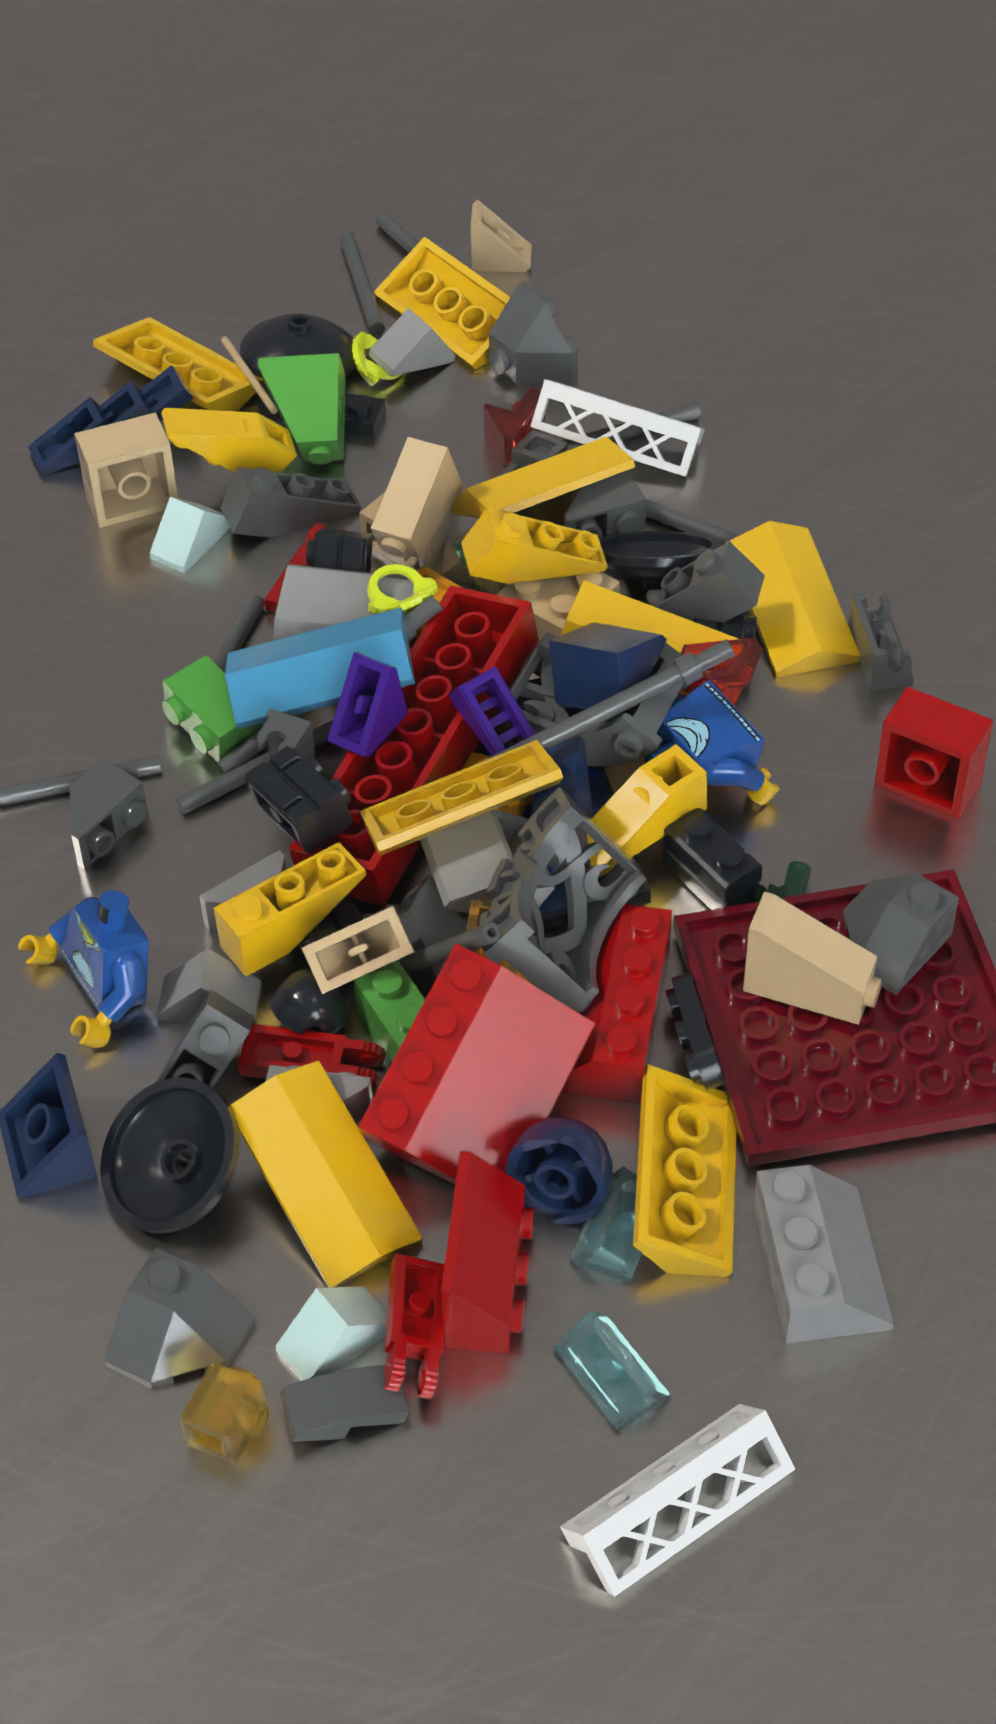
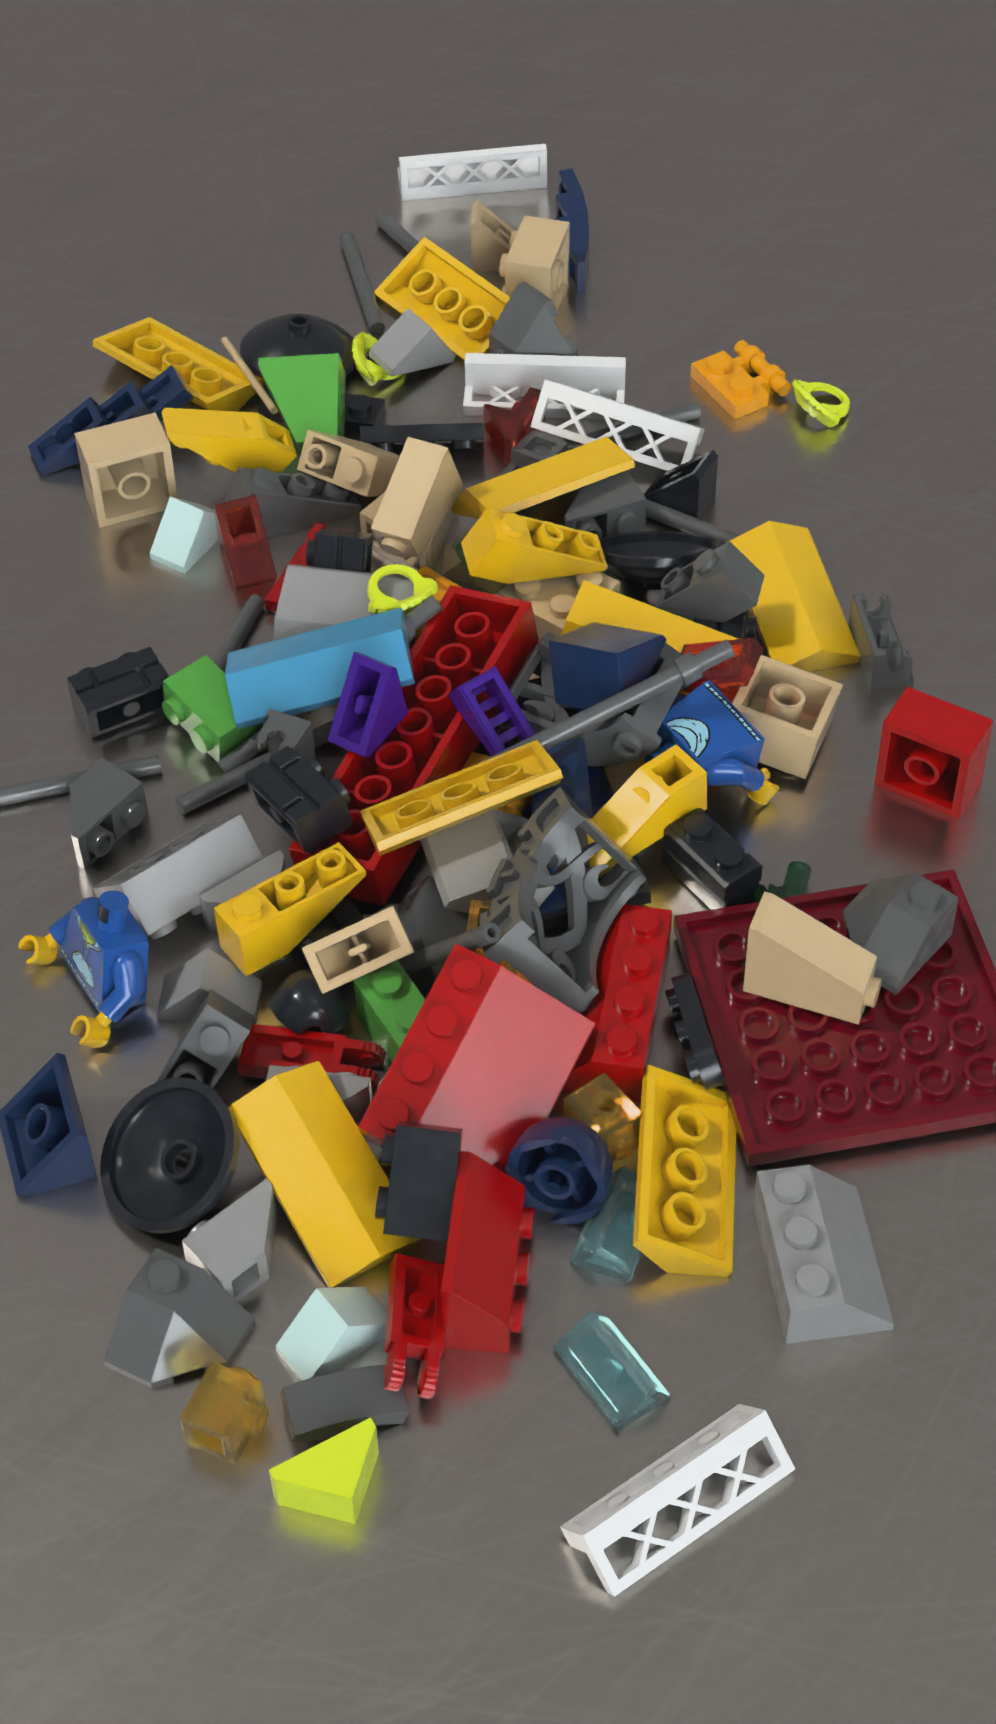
none -> black brick [67,647,169,739]
none -> light grey slope [92,814,264,940]
none -> light grey slope [182,1179,277,1302]
none -> clear red slope [214,495,277,590]
none -> neon yellow slope [269,1417,379,1524]
none -> tan slope [297,430,400,497]
none -> black plate [360,423,484,451]
none -> black brick [375,1121,463,1242]
none -> white fence [397,144,547,201]
none -> white fence [463,353,626,420]
none -> tan brick [499,215,570,321]
none -> dark blue slope [553,168,589,295]
none -> clear yellow brick [564,1073,643,1162]
none -> black slope [643,450,718,520]
none -> light orange plate [690,340,792,420]
none -> tan brick [732,654,843,779]
none -> neon yellow piece [792,379,850,428]

